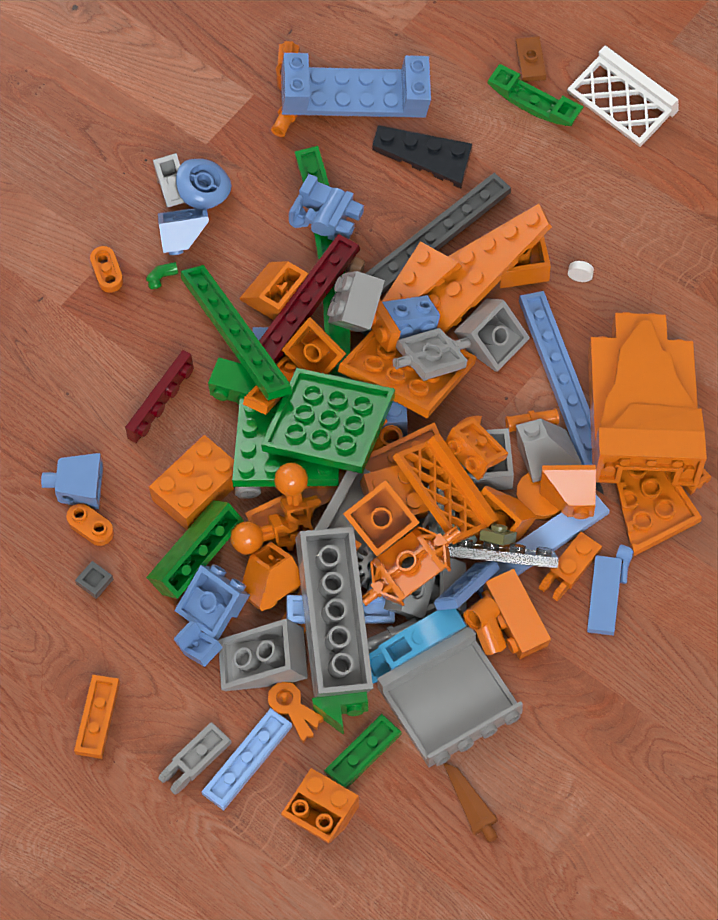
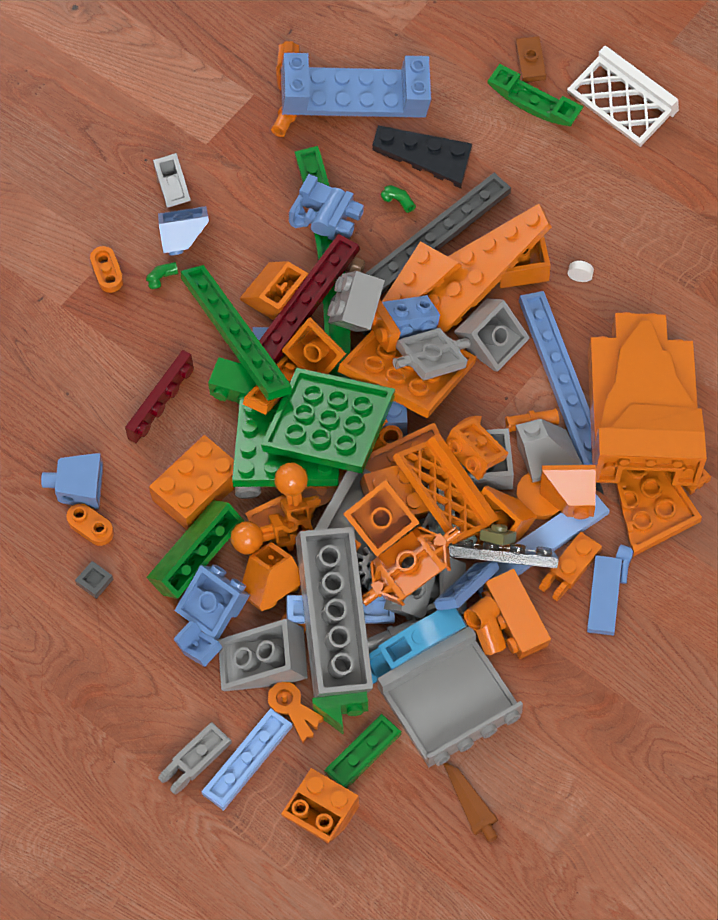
orange plate [74,674,120,759] -> none
medium blue hat [176,159,231,209] -> none
none -> green arm [381,185,416,213]

